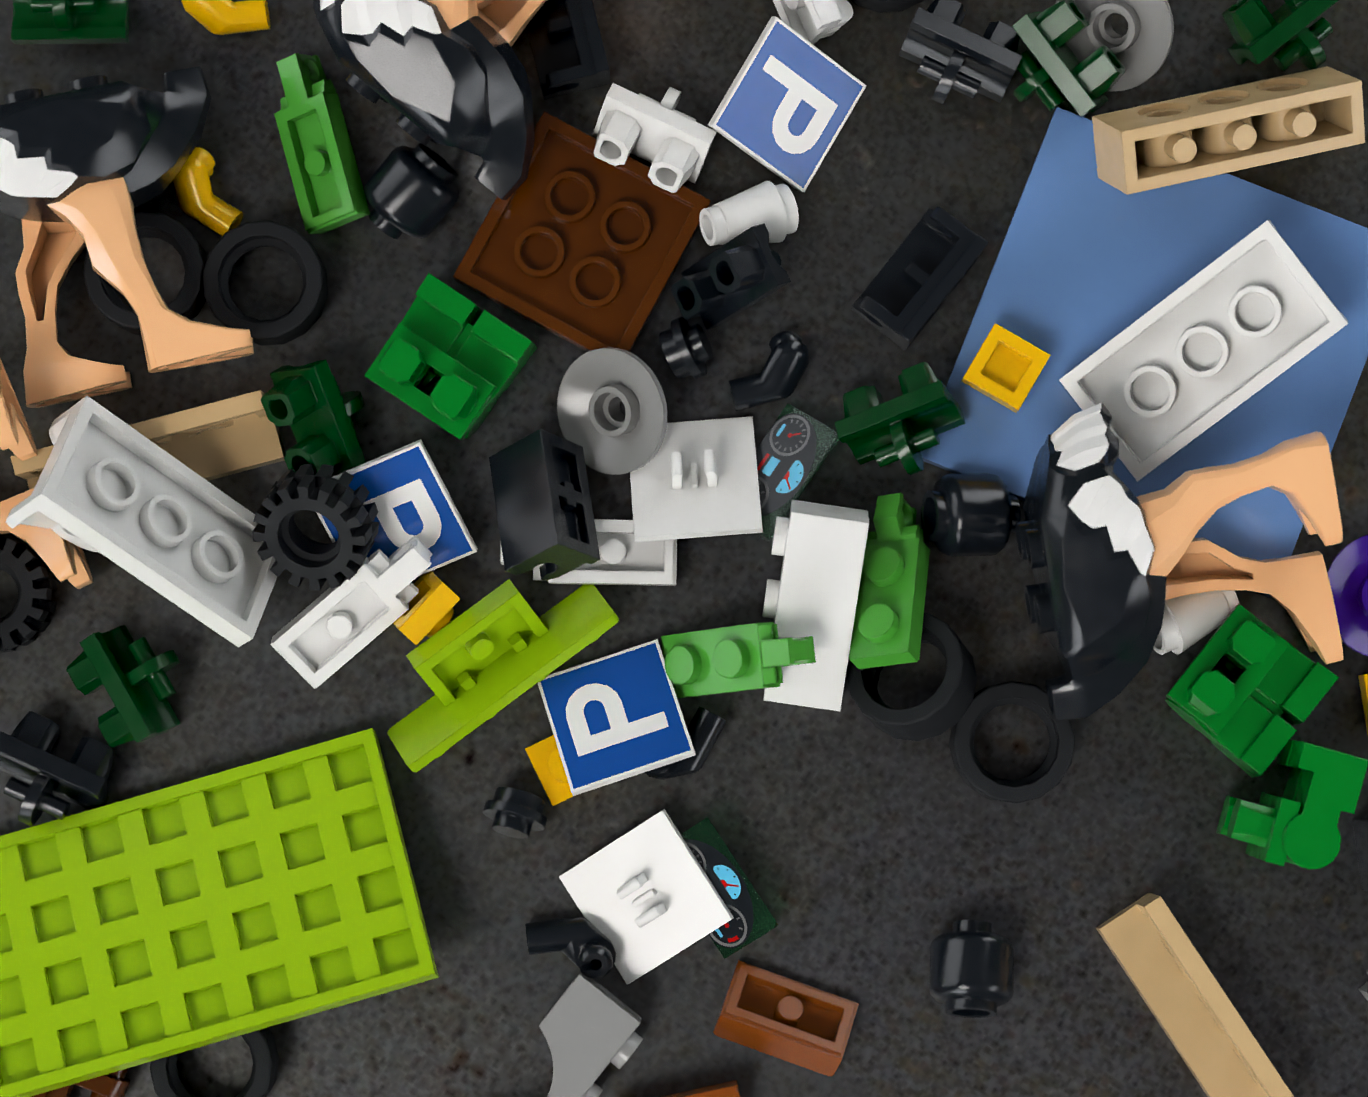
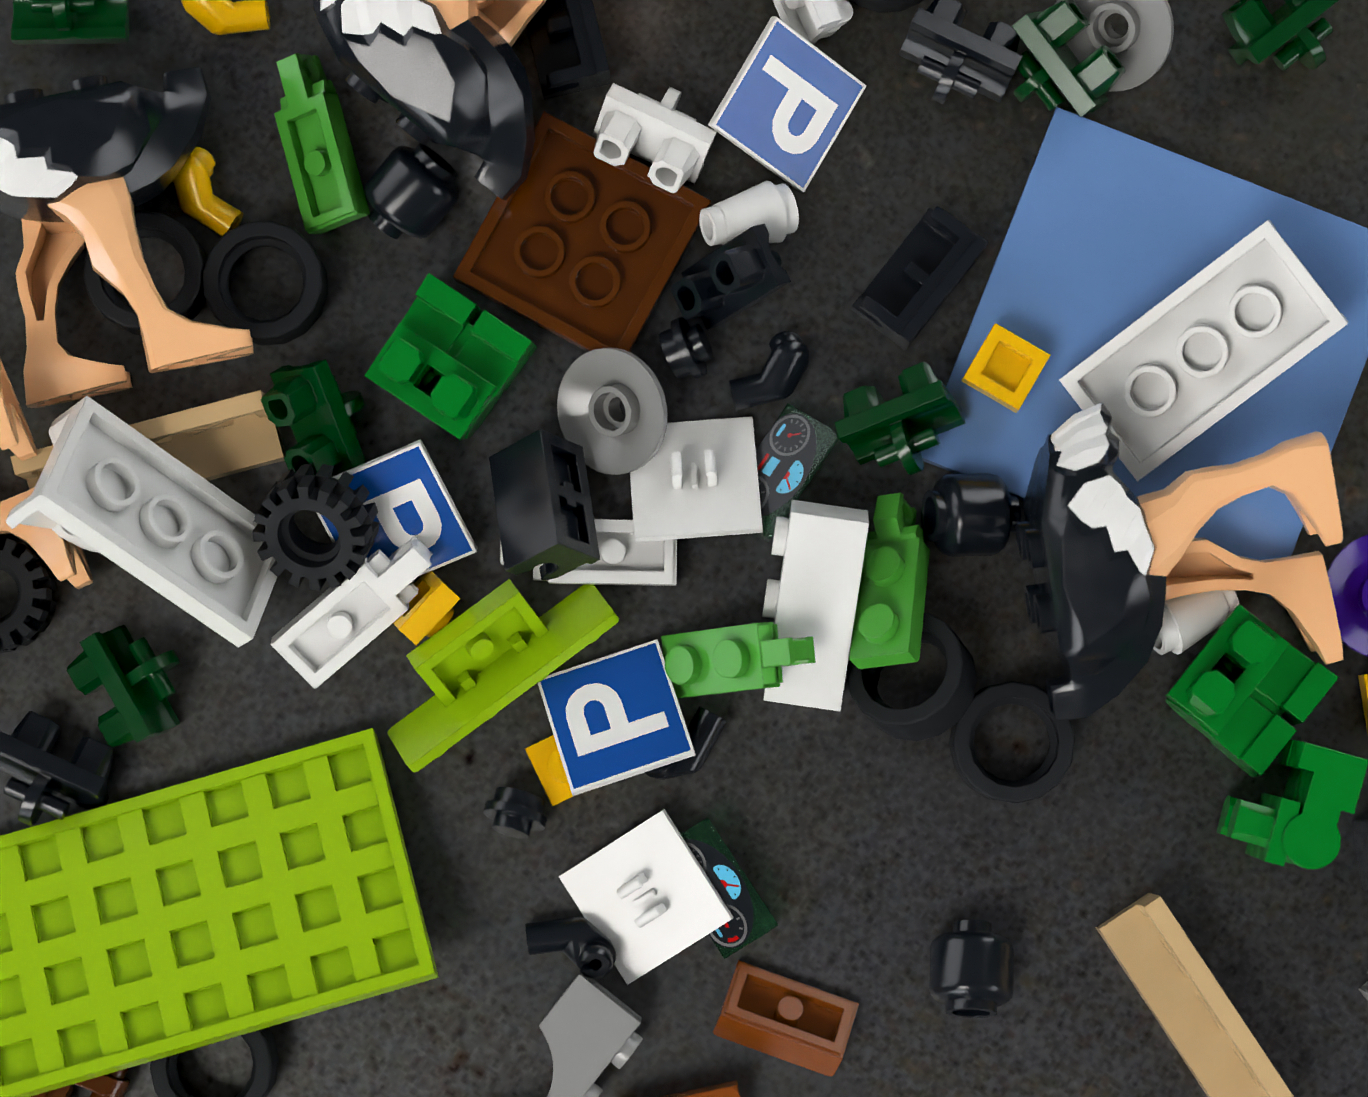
tan brick [1092,66,1366,195] -> none

